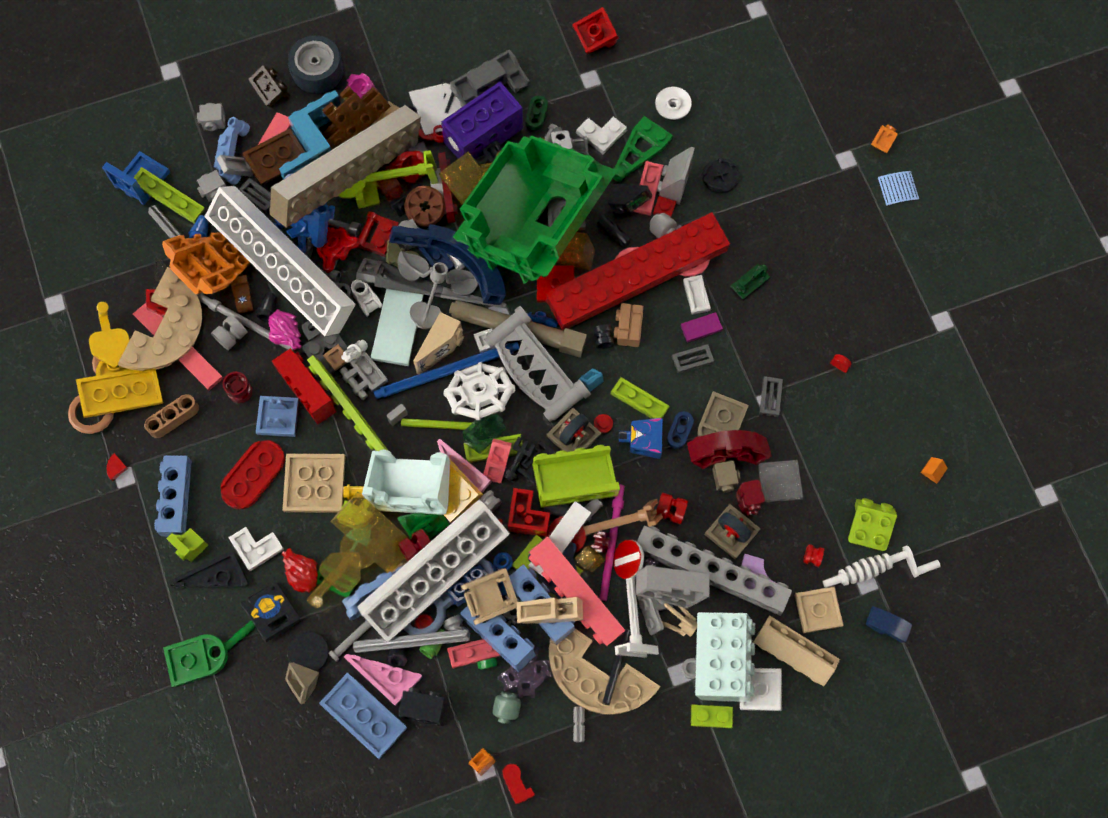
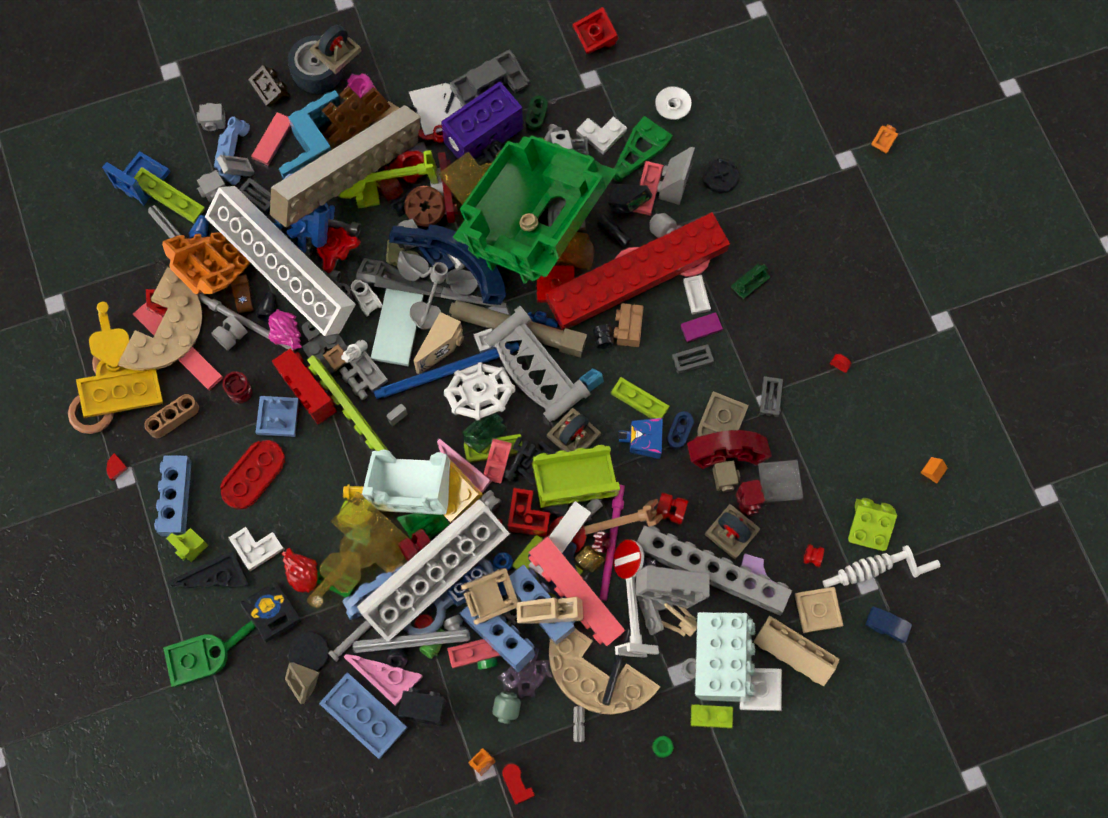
reddish brown plate [242,128,305,186] -> none
tan plate [283,454,346,513] -> none
red plate [358,211,399,257] -> none
lime bar [401,418,478,430] -> none
red plate [594,414,613,433] -> none
red plate [653,196,676,217] -> none
light blue sticker [878,171,919,205] -> none
none -> plate [310,25,361,74]
none -> tan plate [520,213,538,231]
none -> green tile [652,736,673,758]

